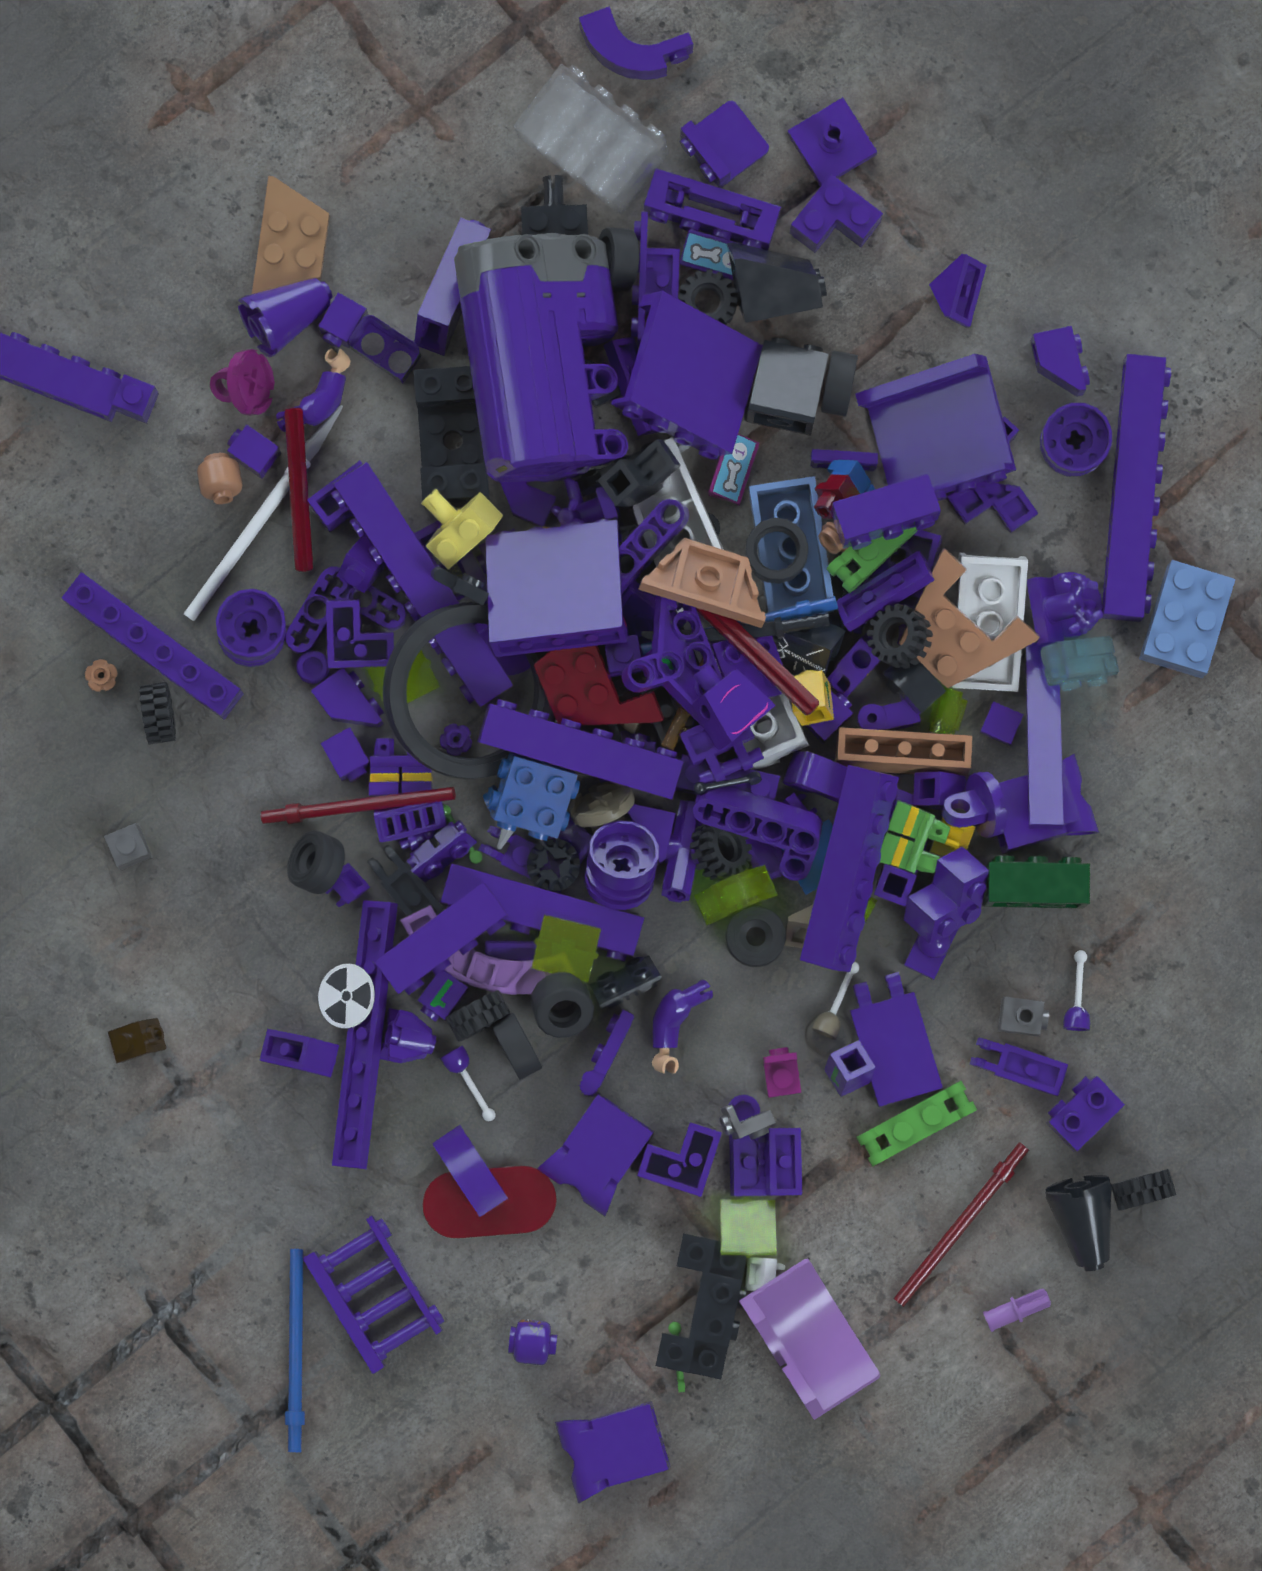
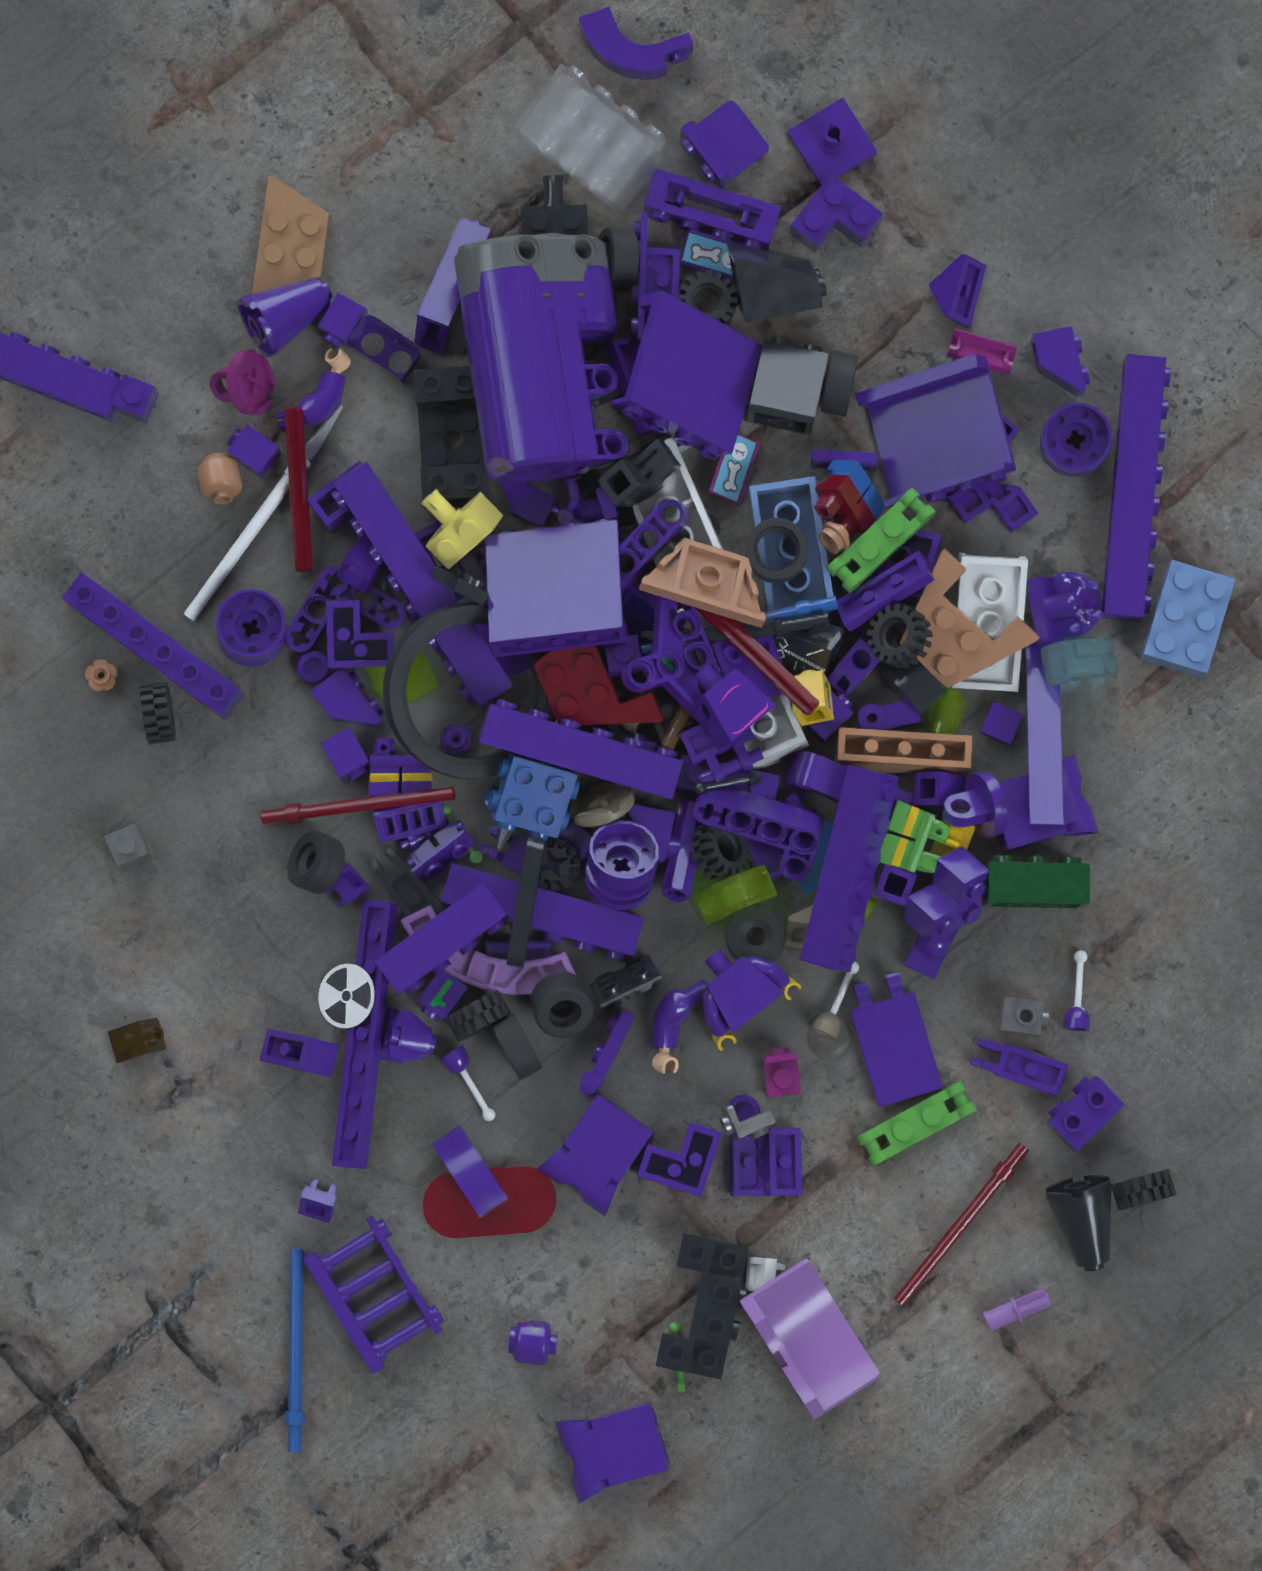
clear neon green piece [532,914,601,982] -> none
clear neon green piece [719,1197,777,1258] -> none
dark purple brick [824,1040,876,1097] -> none
dark purple brick [830,474,941,550] -> none
none -> dark purple tile [298,1179,337,1223]
none -> black beam [507,837,545,968]
none -> dark purple torso [703,949,801,1051]
none -> magenta hinge [946,328,1018,376]

